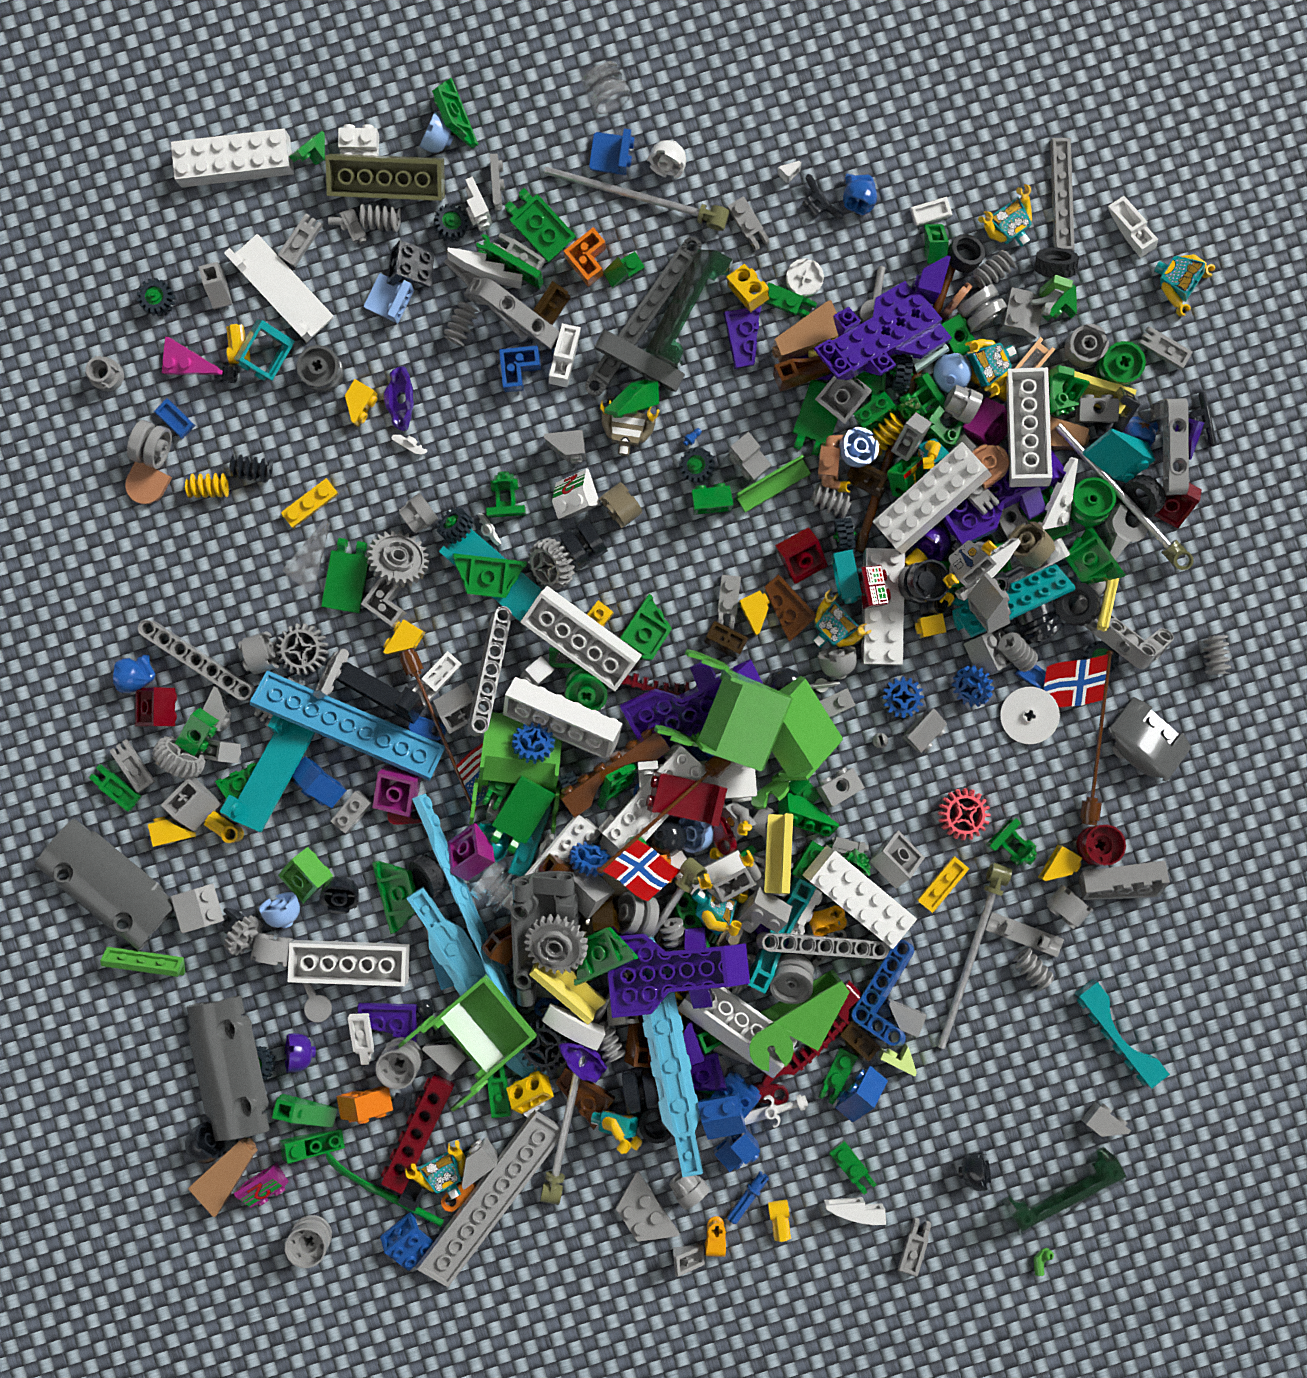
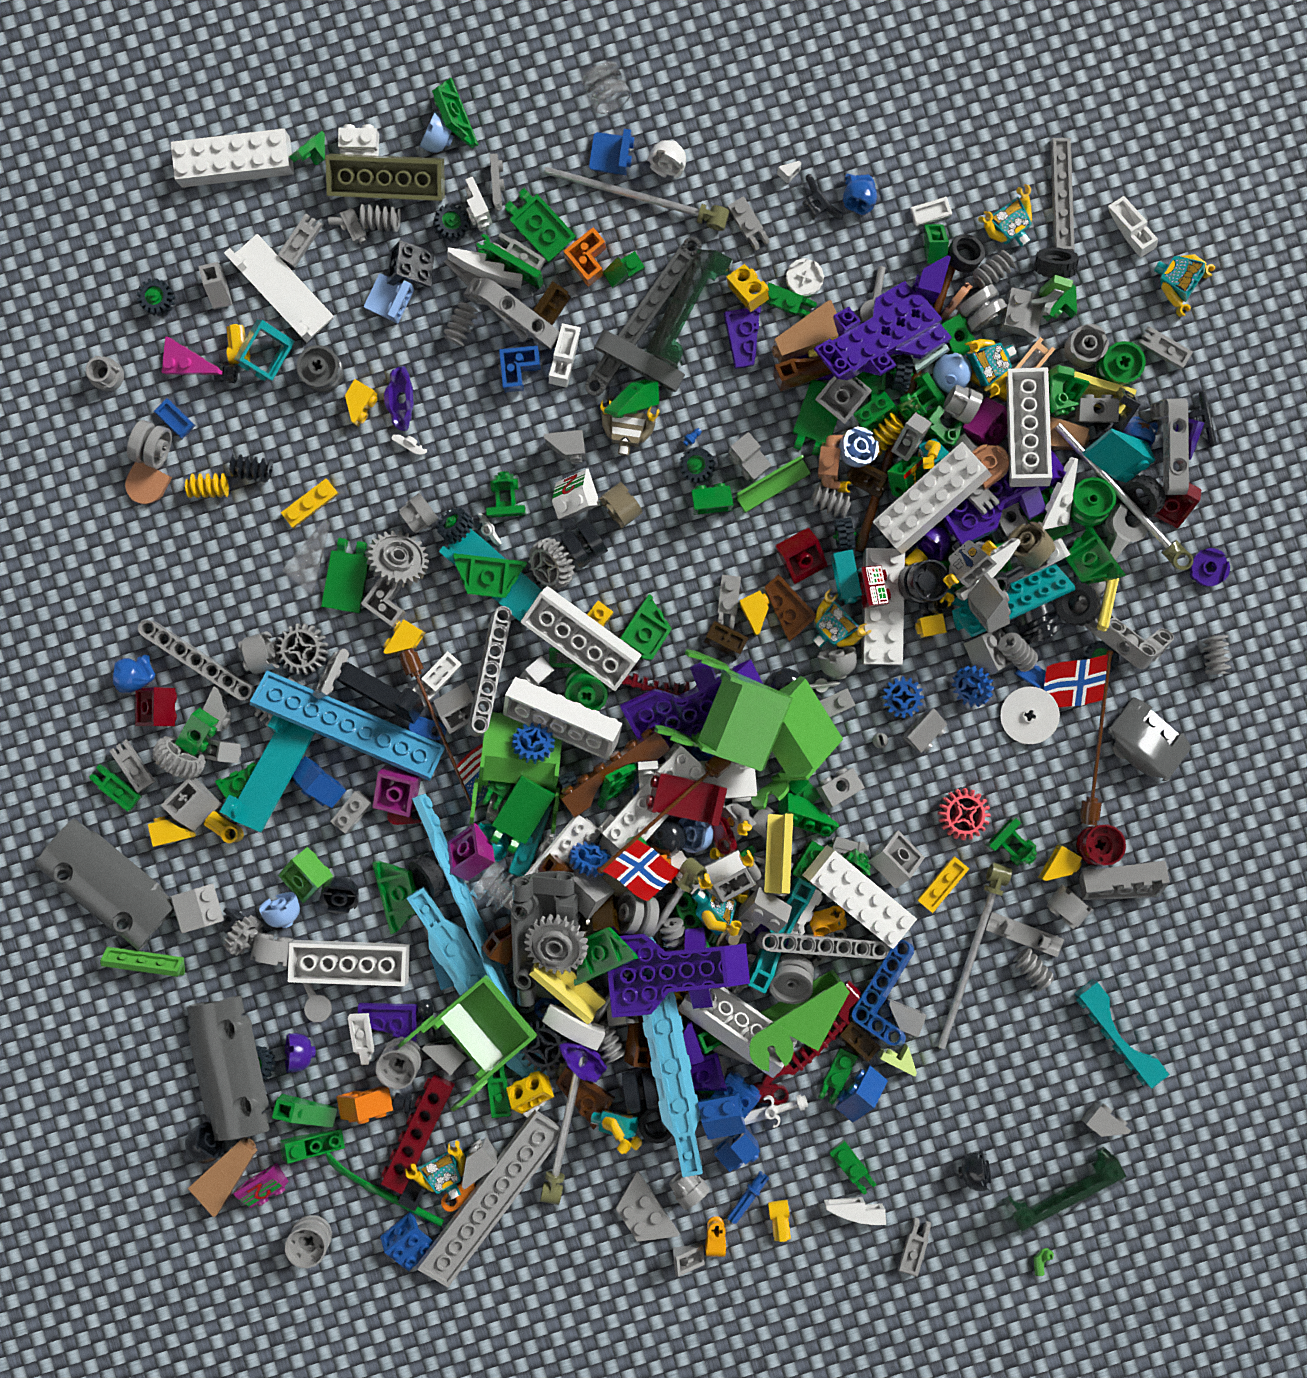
none -> dark purple plate [1189,548,1230,587]

